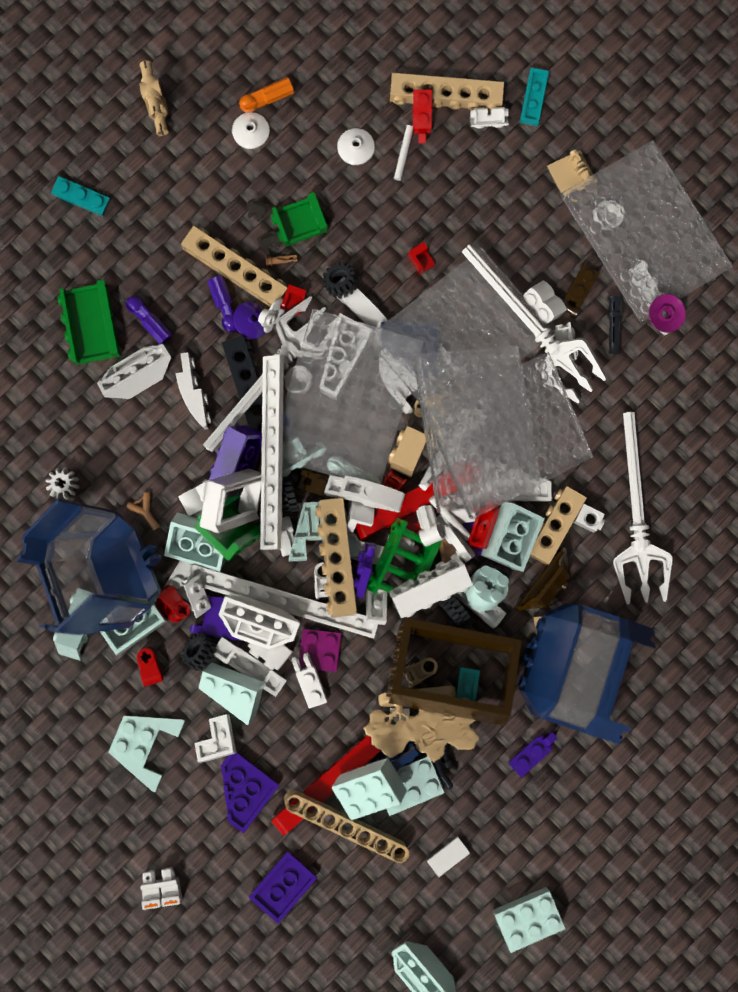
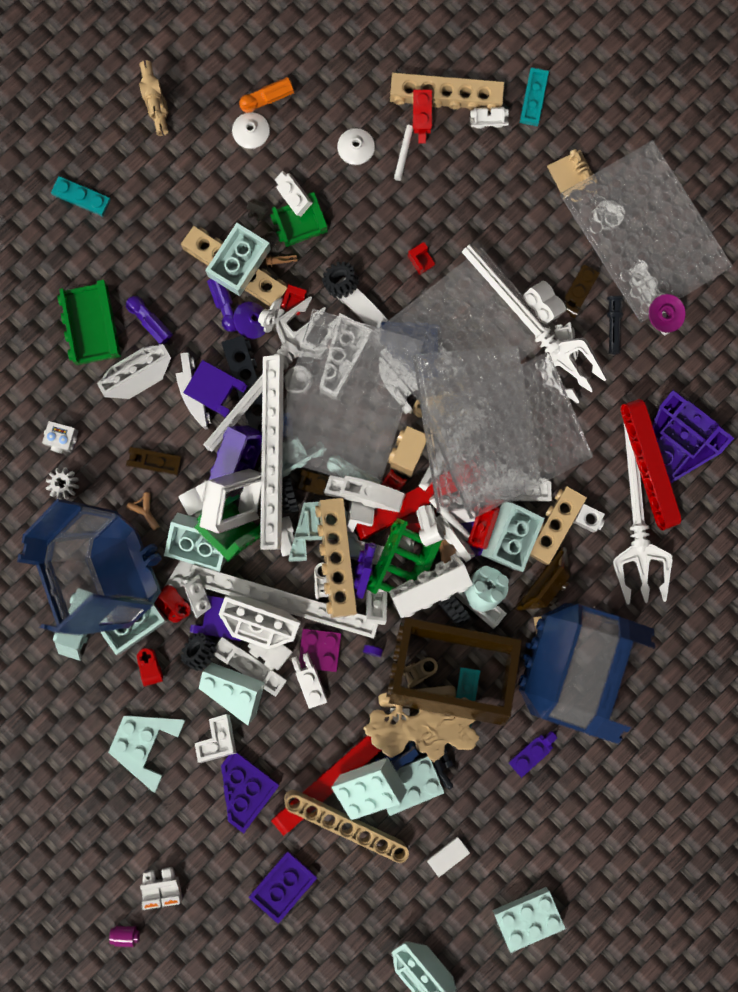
none -> white head [42,421,78,453]
none -> magenta brick [109,926,140,947]
none -> dark brown plate [126,447,182,476]
none -> dark purple flag [183,360,248,418]
none -> light aqua brick [205,223,271,296]
none -> white hinge [275,171,313,217]
none -> dark purple tile [363,645,383,657]
none -> red beam [621,399,681,530]
none -> dark purple wedge [652,390,734,483]

